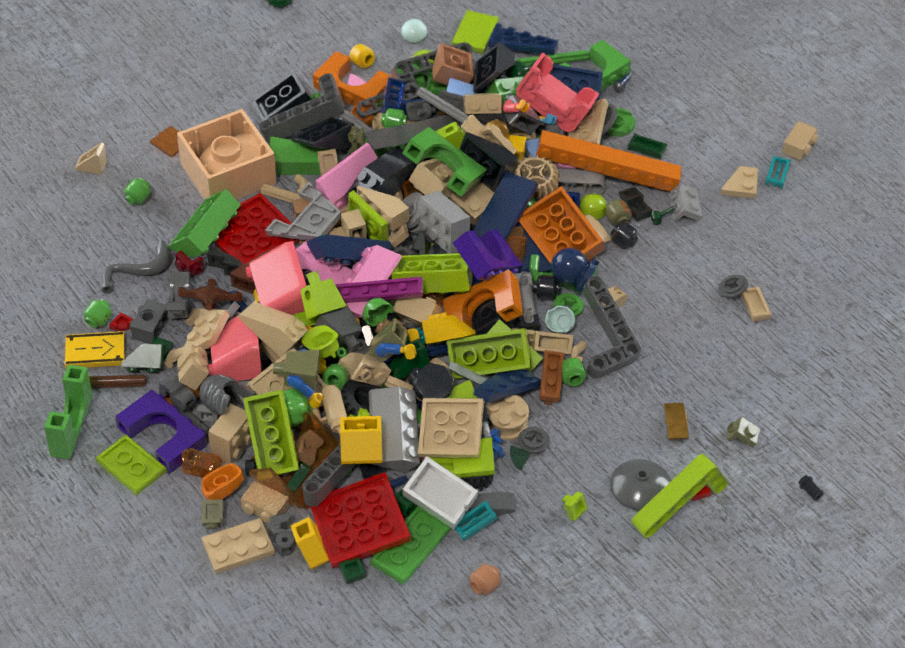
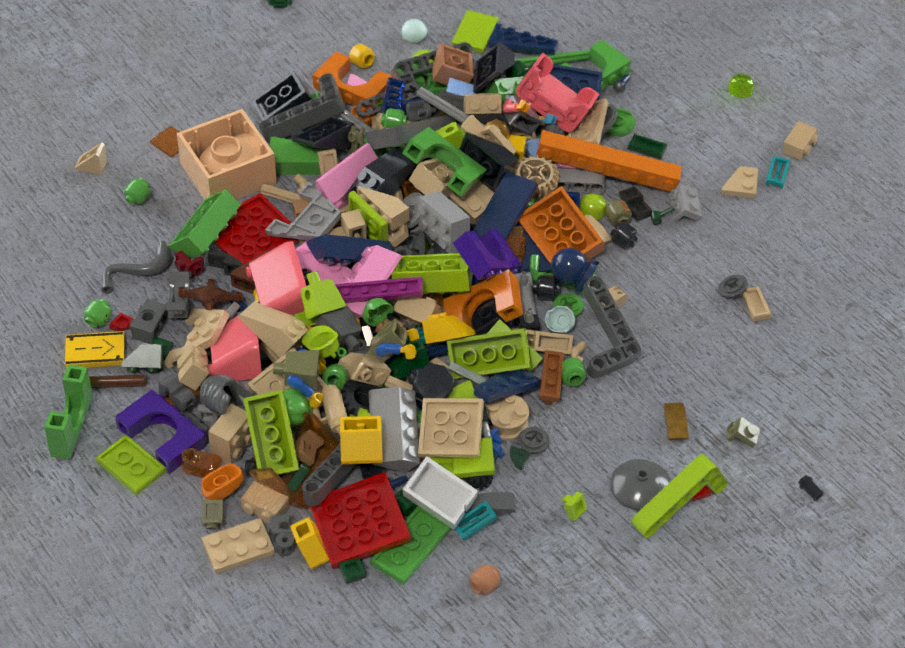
none -> clear neon green hair [728,73,755,98]

